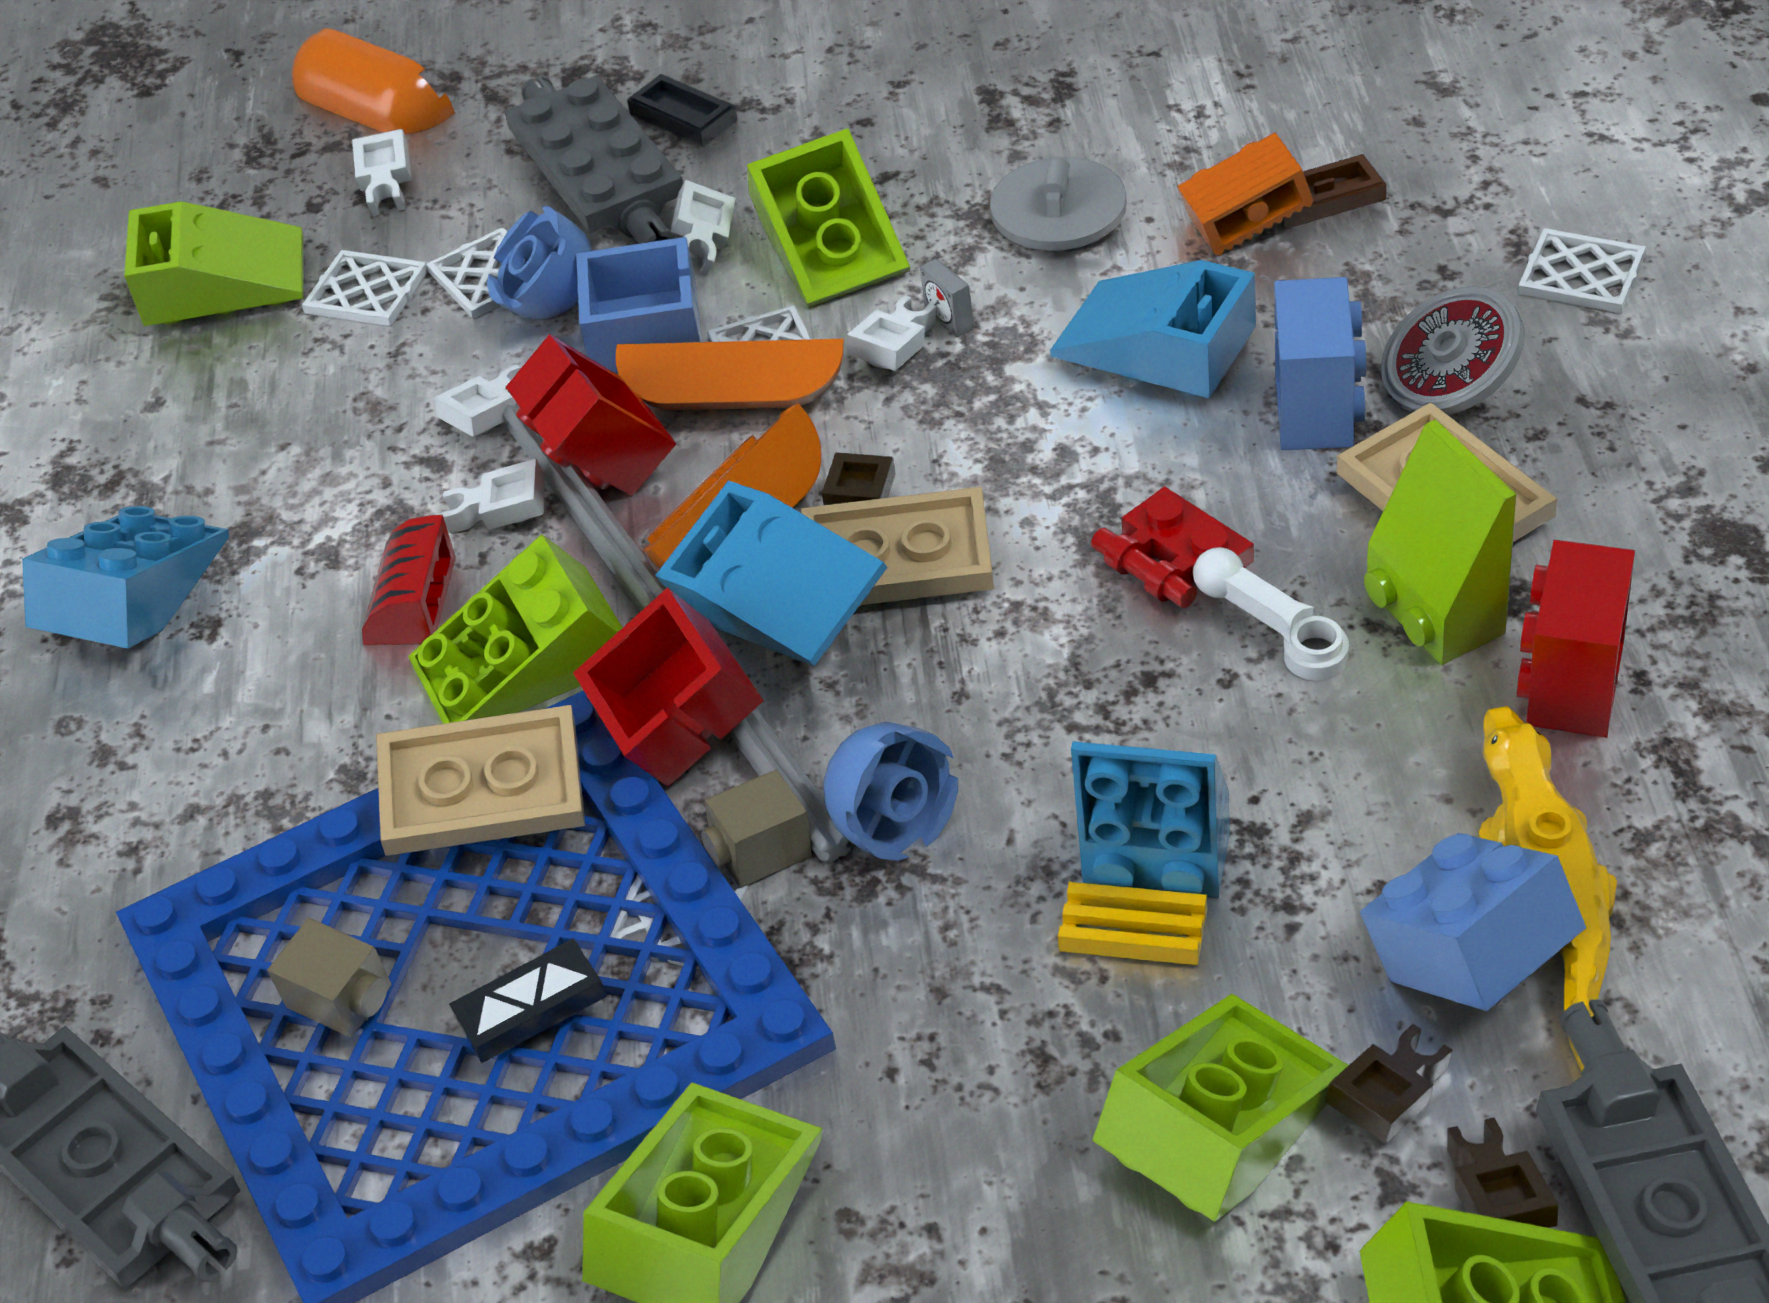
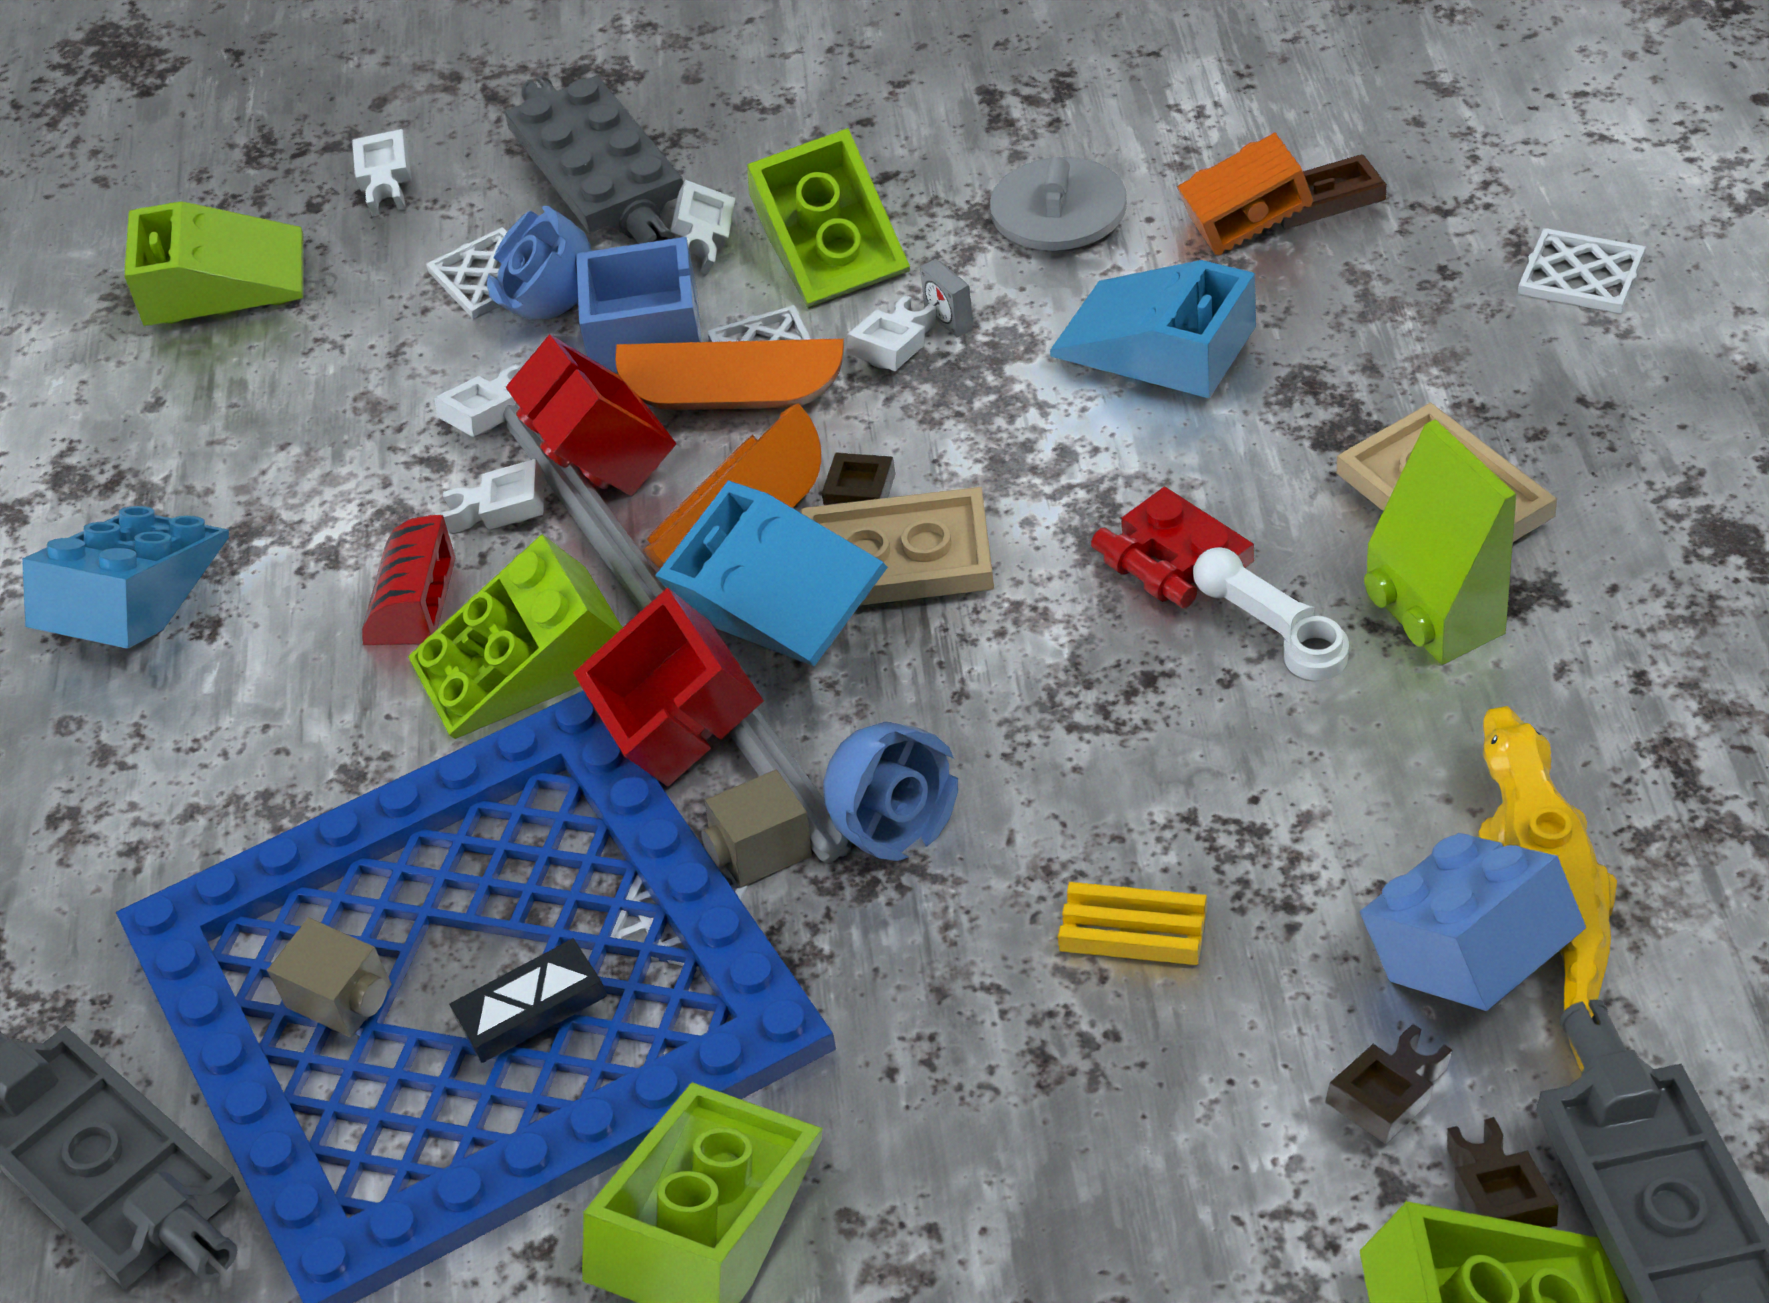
orange brick [292,28,455,134] -> none
white window [302,250,428,327] -> none
tan plate [376,705,585,856] -> none
black tile [627,74,738,147] -> none
dark azure slope [1071,741,1230,898] -> none
lime slope [1092,993,1349,1222] -> none
medium blue piece [1274,277,1366,450] -> none
light grey shield [1381,286,1525,415] -> none
red piece [1516,539,1635,738] -> none

